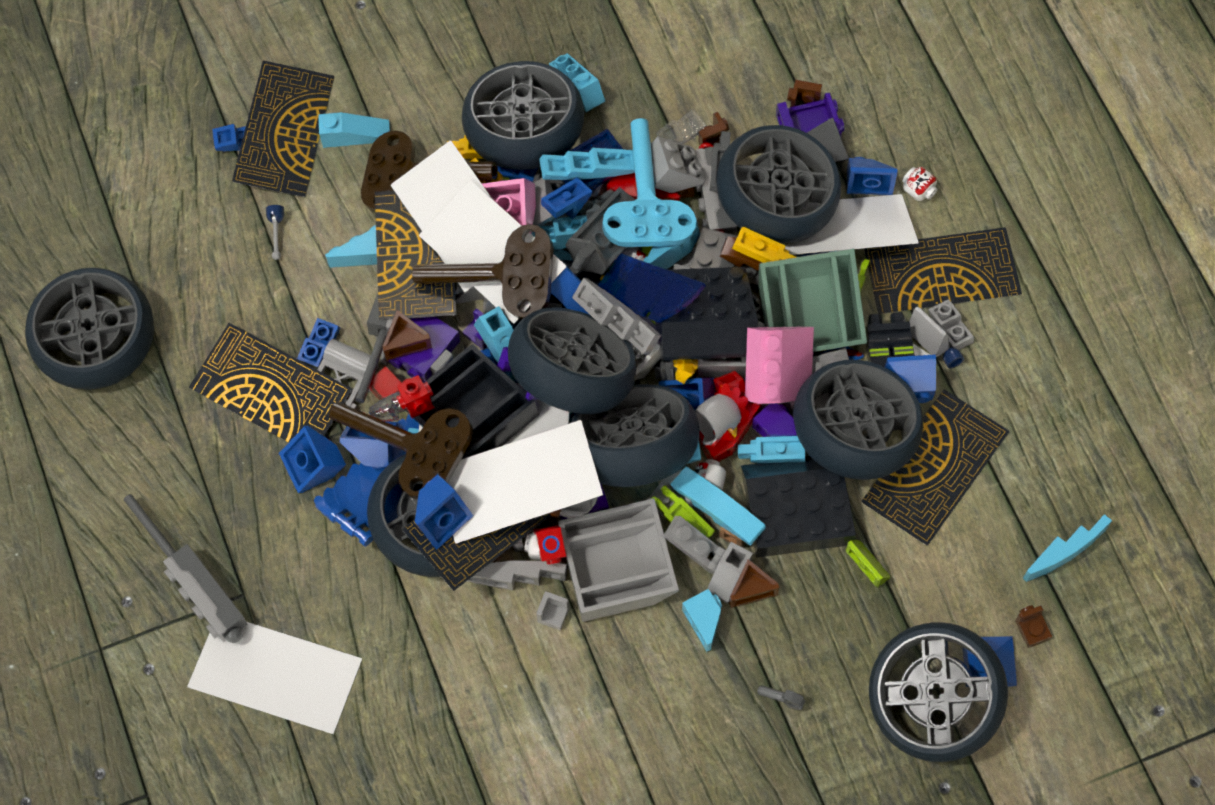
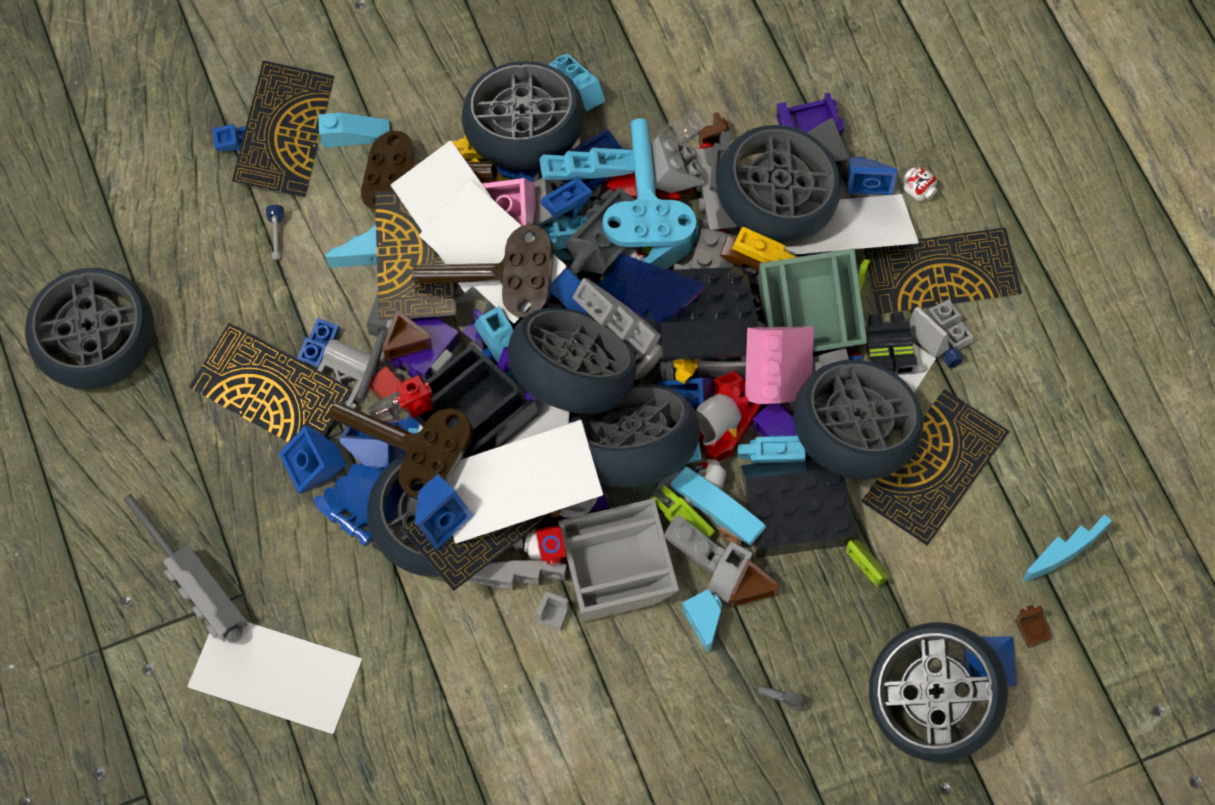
reddish brown bracket [787,80,822,107] -> none
slope [885,354,936,403] -> none

